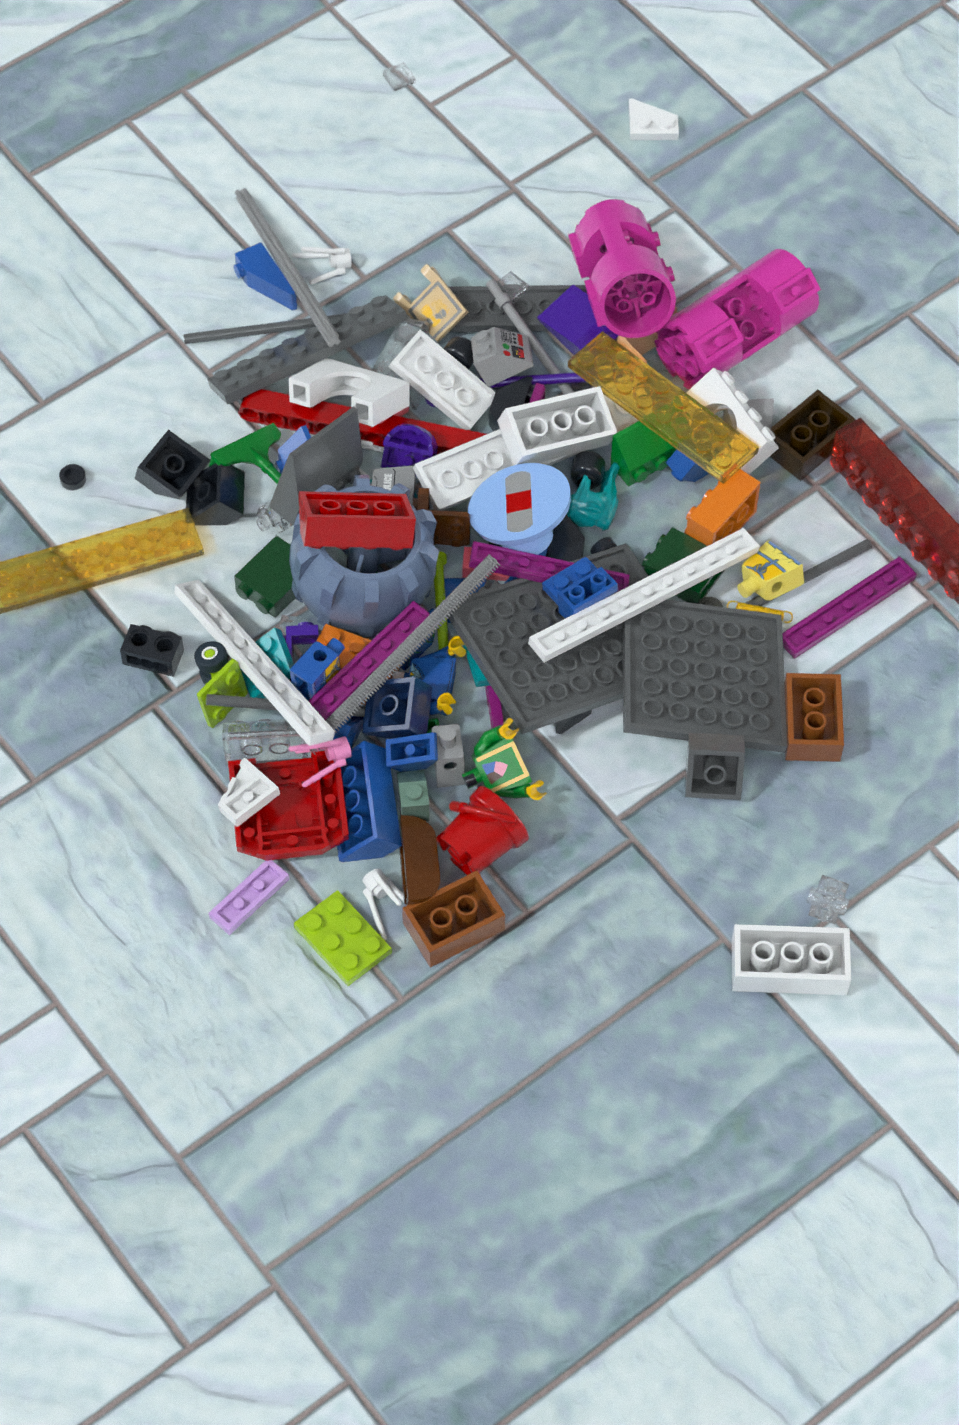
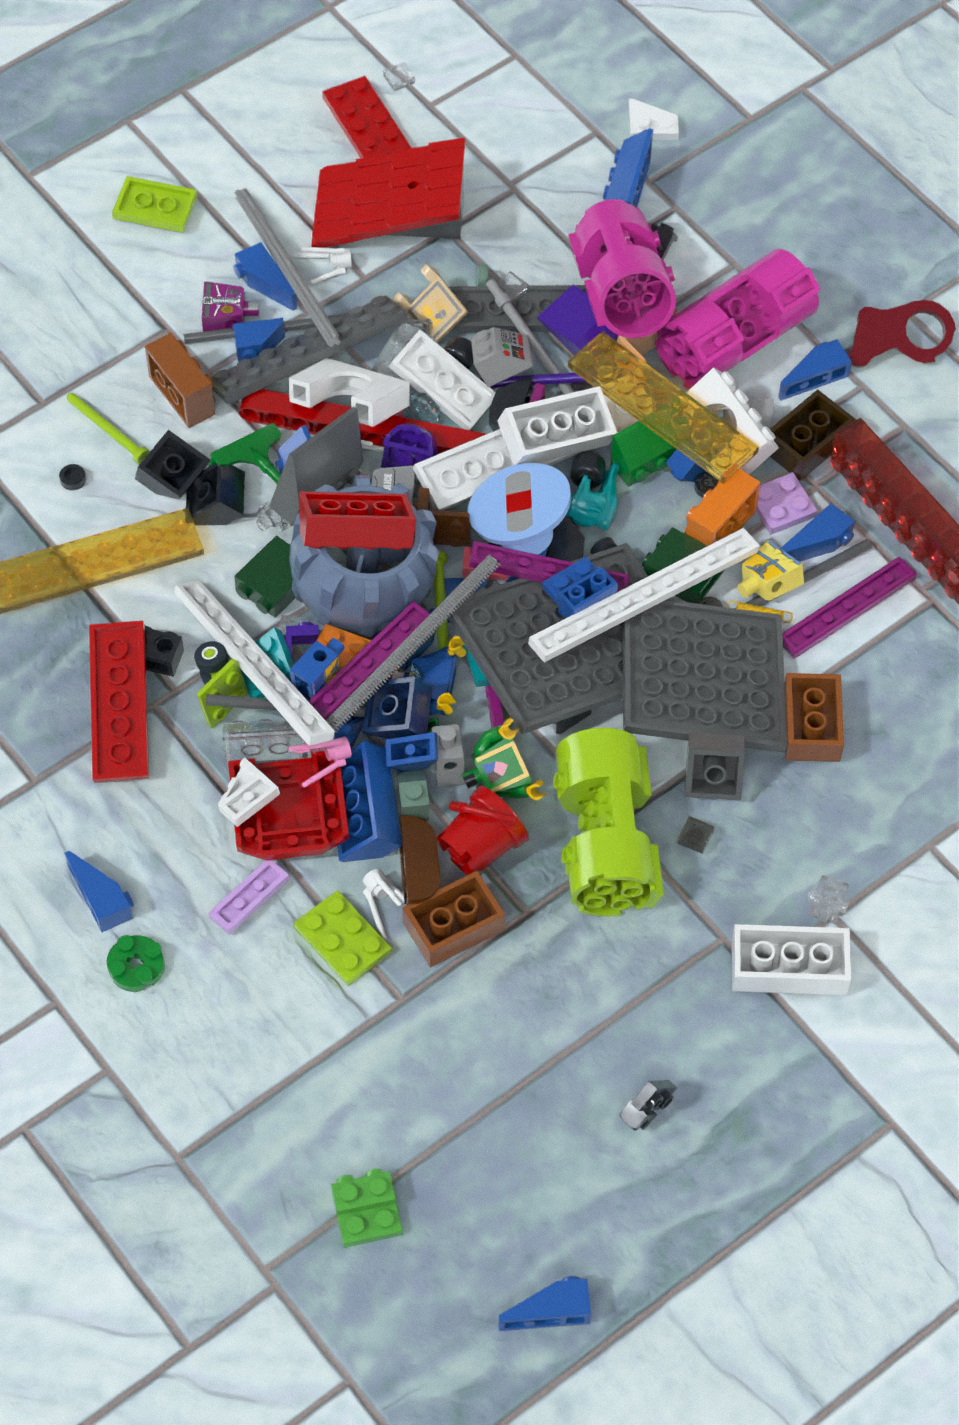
none -> blue slope [64,851,134,933]
none -> lime bar [66,393,150,465]
none -> red plate [89,620,149,783]
none -> green plate [106,935,165,992]
none -> lime plate [112,176,197,233]
none -> dark orange brick [145,333,216,428]
none -> magenta torso [201,282,259,331]
none -> blue slope [233,318,285,362]
none -> red piece [311,137,465,248]
none -> red plate [322,76,411,158]
none -> bright green plate [331,1169,403,1248]
none -> clear light blue head [402,392,441,424]
none -> sand green tile [476,264,489,286]
none -> blue slope [498,1276,591,1331]
none -> lime cylinder [554,728,664,917]
none -> blue slope [603,128,654,207]
none -> plate [619,1080,677,1131]
none -> black bracket [651,223,678,259]
none -> clear smoke plate [677,816,715,854]
none -> black tile [694,472,719,498]
none -> lavender plate [756,472,818,535]
none -> blue slope [778,339,851,401]
none -> blue slope [780,503,855,562]
none -> dark red animal [848,300,956,368]

